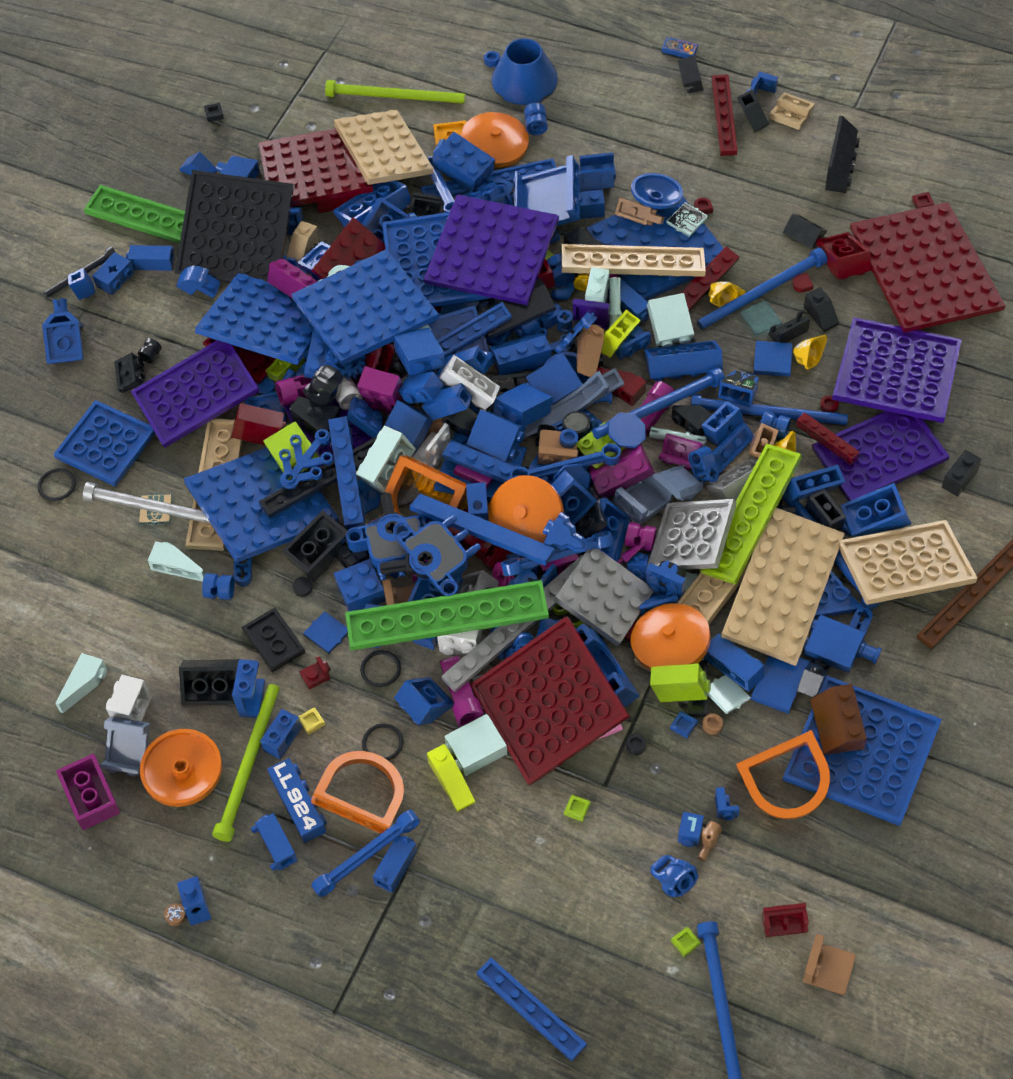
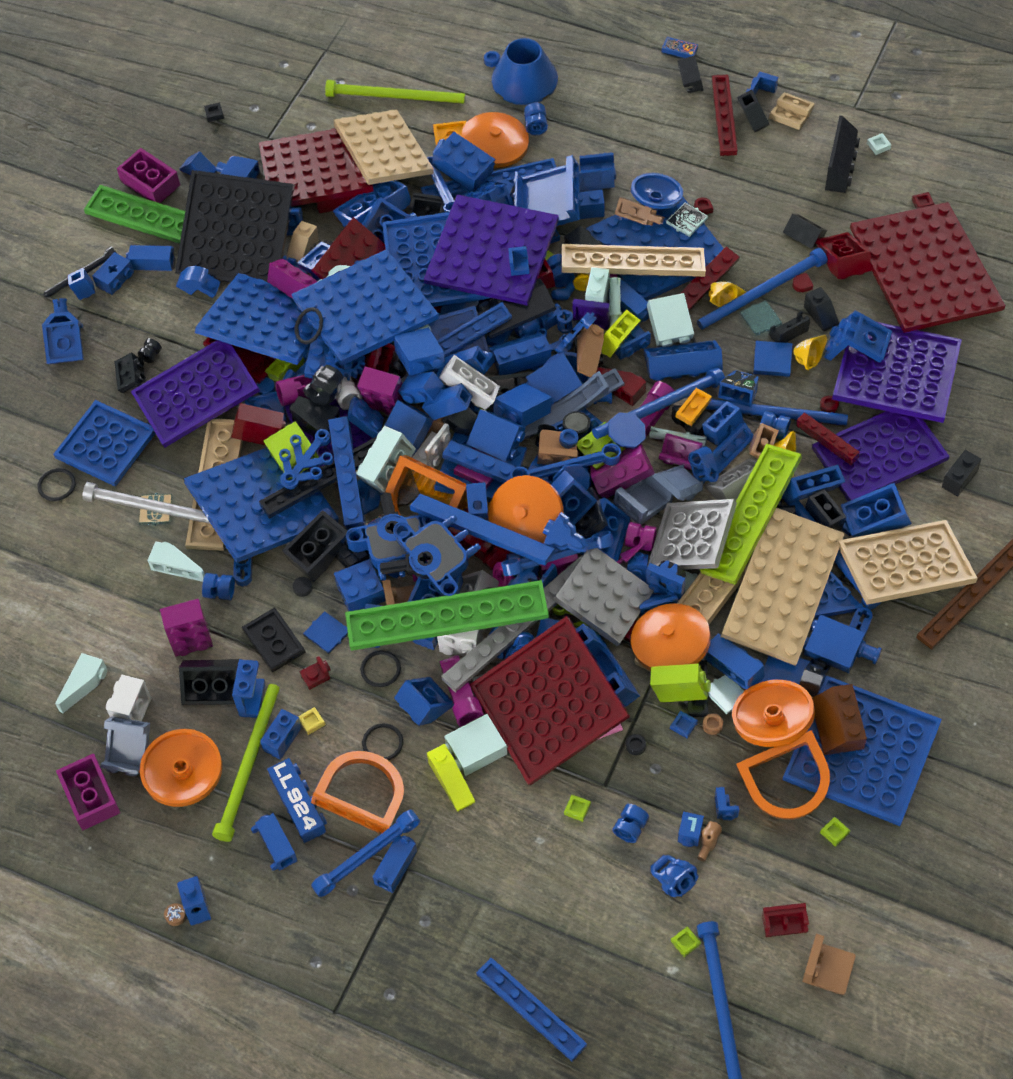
none -> magenta brick [117,148,180,203]
none -> magenta brick [160,598,213,657]
none -> black piece [295,307,323,344]
none -> blue panel [508,246,530,276]
none -> blue wheel [612,804,649,843]
none -> light orange plate [676,388,712,426]
none -> orange dish [732,680,815,747]
none -> lime tile [820,817,850,847]
none -> blue bracket [824,310,892,363]
none -> light aqua plate [867,133,891,155]

